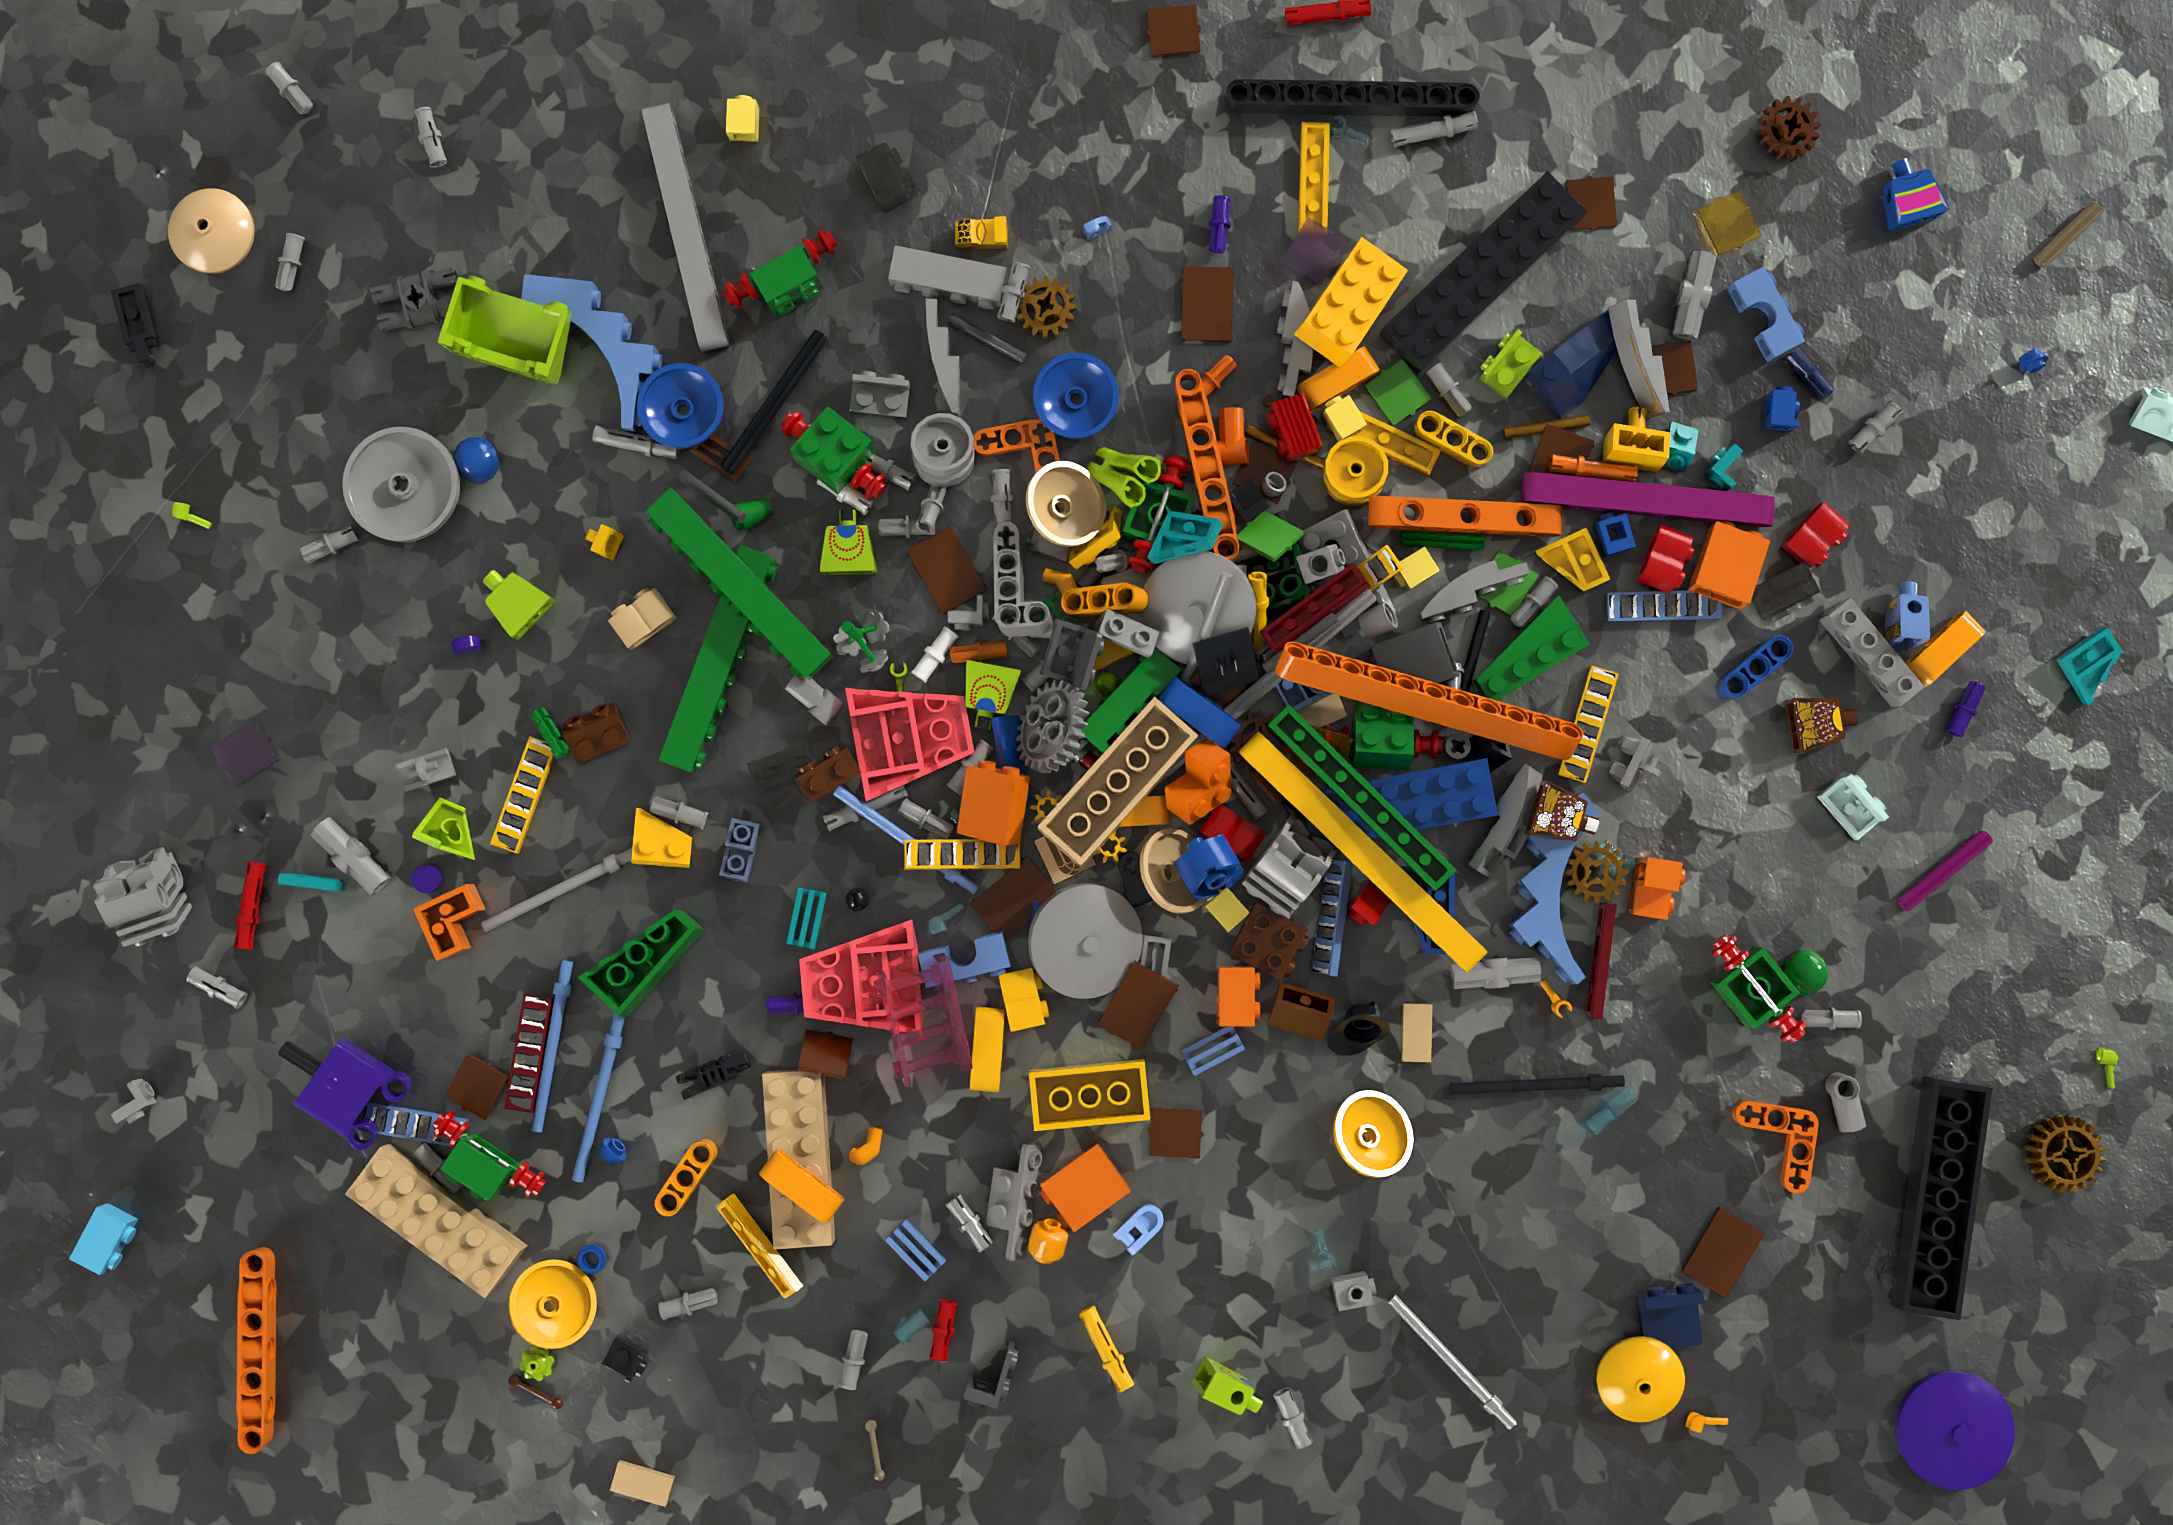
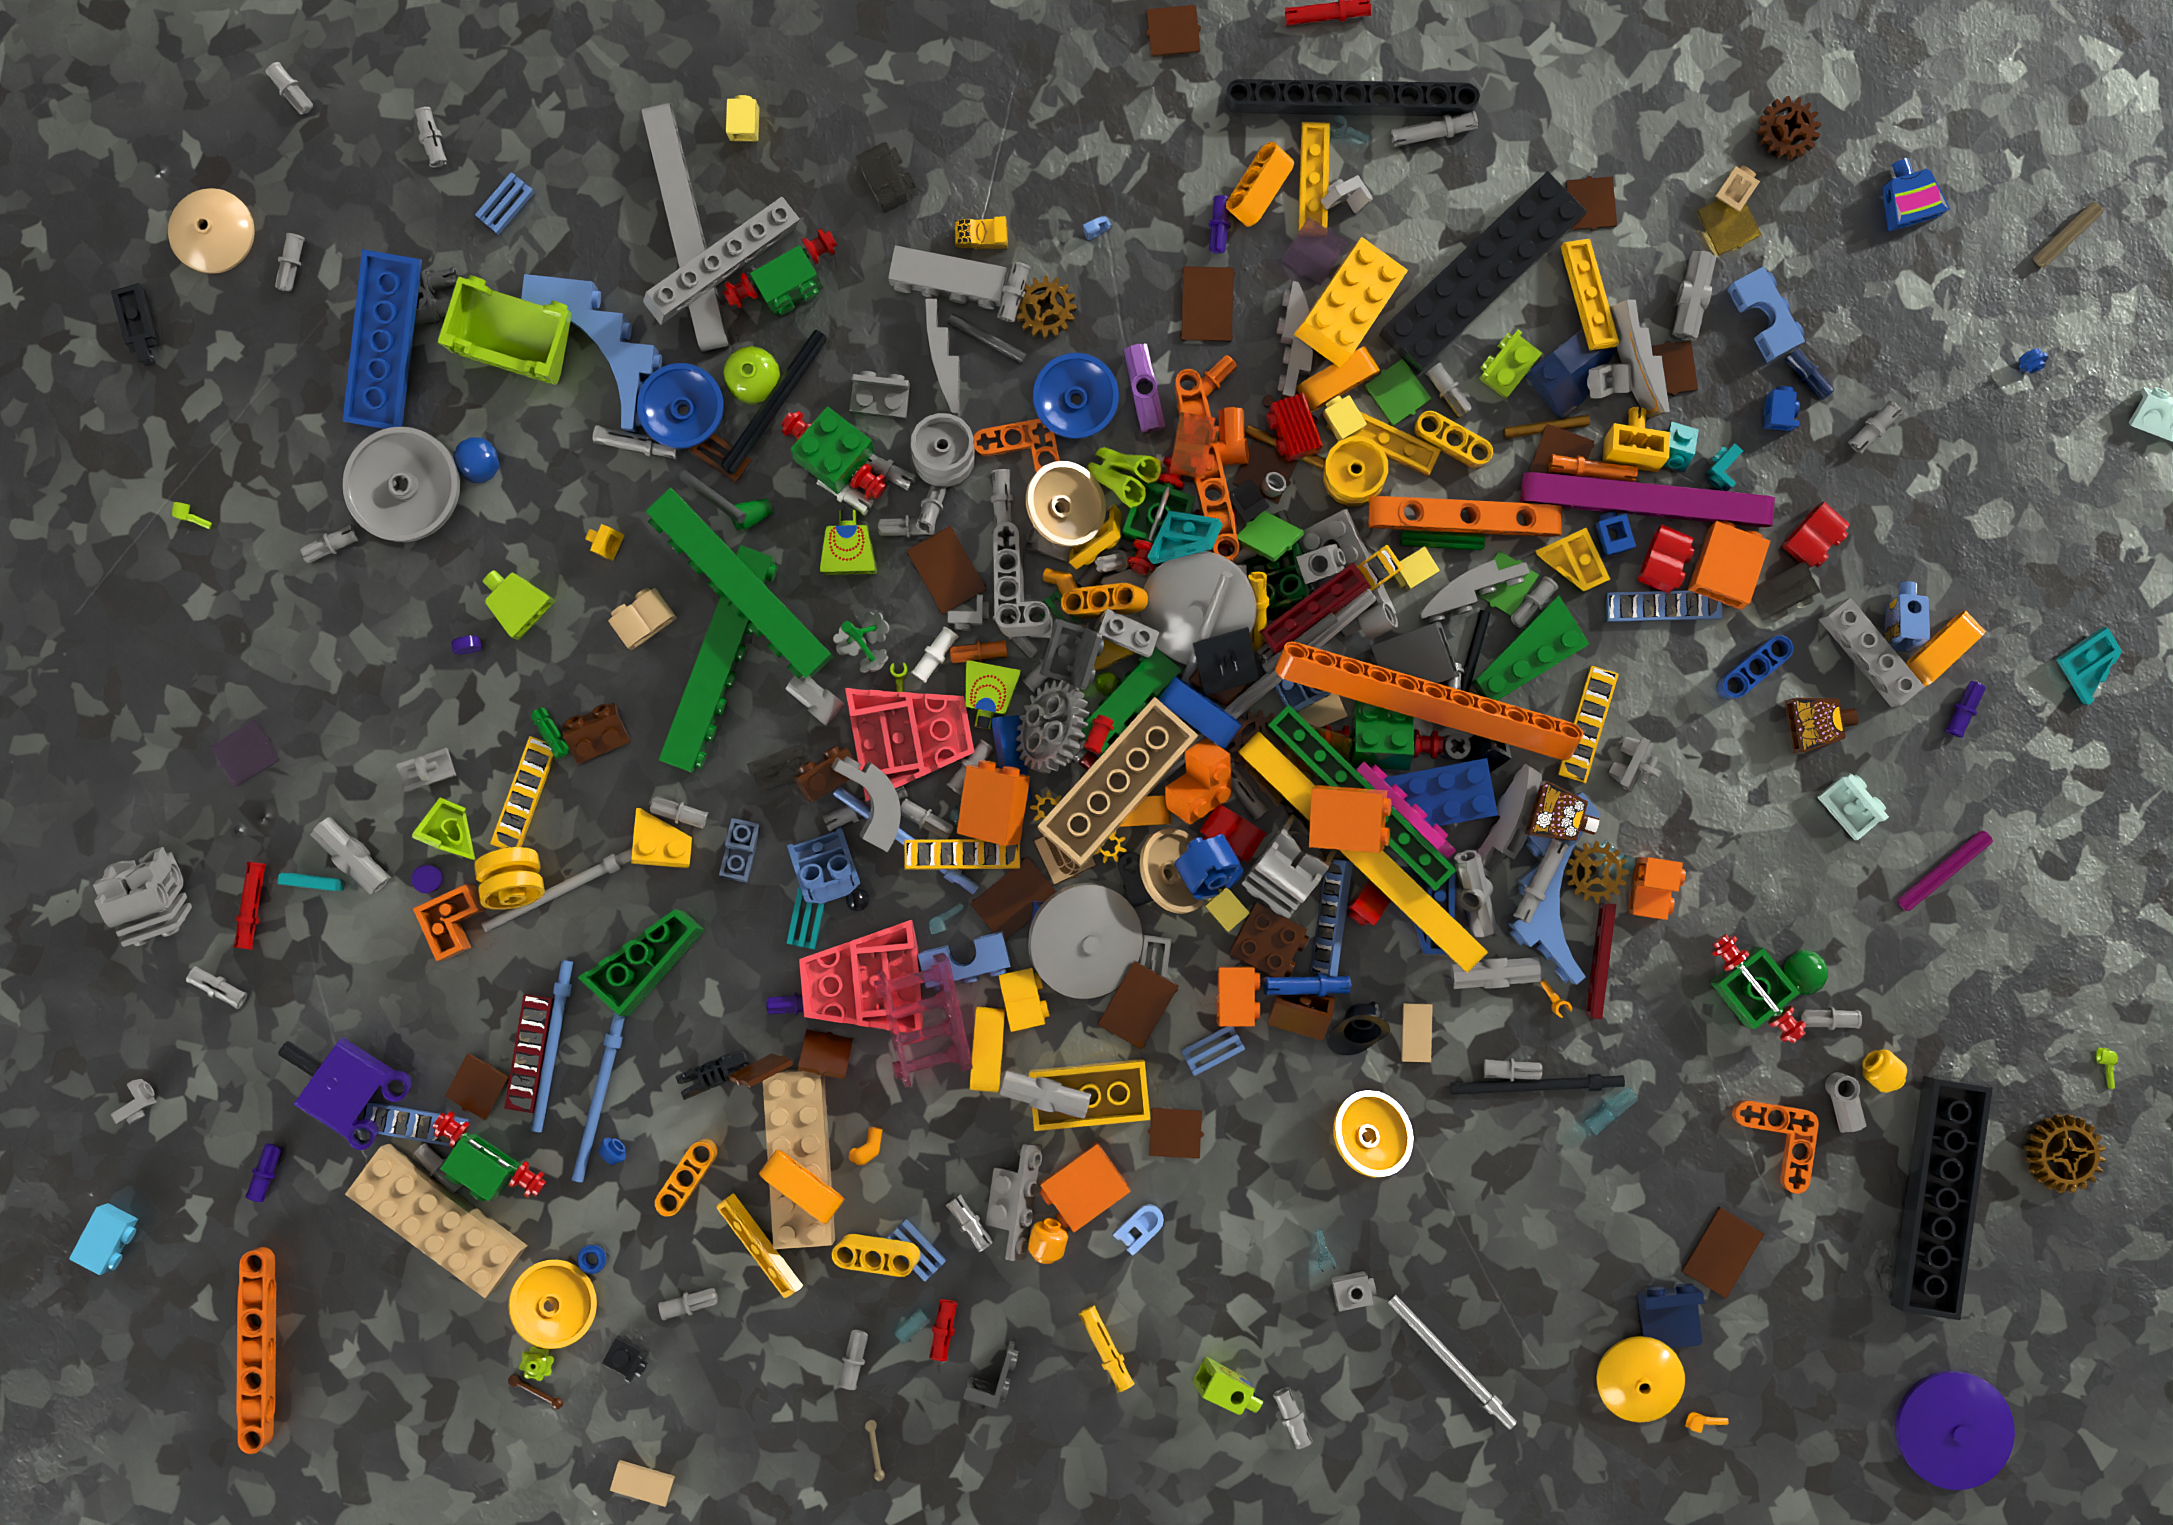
none -> dark purple axle [245,1143,281,1202]
none -> blue plate [343,249,422,429]
none -> yellow wheel [474,847,545,910]
none -> medium blue tile [475,172,535,235]
none -> light grey brick [643,197,800,325]
none -> lime cylinder [723,346,781,405]
none -> reddish brown piece [729,1053,793,1088]
none -> medium blue slope [787,827,860,904]
none -> light grey arch [831,756,901,852]
none -> yellow beam [832,1234,921,1277]
none -> light grey piece [1000,1070,1091,1119]
none -> red pin [1083,714,1114,754]
none -> medium lavender piece [1123,344,1166,433]
none -> clear orange brick [1170,412,1219,479]
none -> light orange beam [1226,141,1294,227]
none -> blue pin [1263,974,1351,997]
none -> orange brick [1309,785,1391,853]
none -> light grey bracket [1321,175,1373,214]
none -> dark pink wing [1356,762,1456,858]
none -> light grey piece [1454,850,1497,937]
none -> light grey axle [1483,1058,1542,1081]
none -> light grey pin [1513,838,1569,924]
none -> yellow tile [1560,239,1619,351]
none -> light grey bracket [1587,363,1632,398]
none -> tan bracket [1715,165,1760,212]
none -> yellow head [1862,1049,1907,1093]

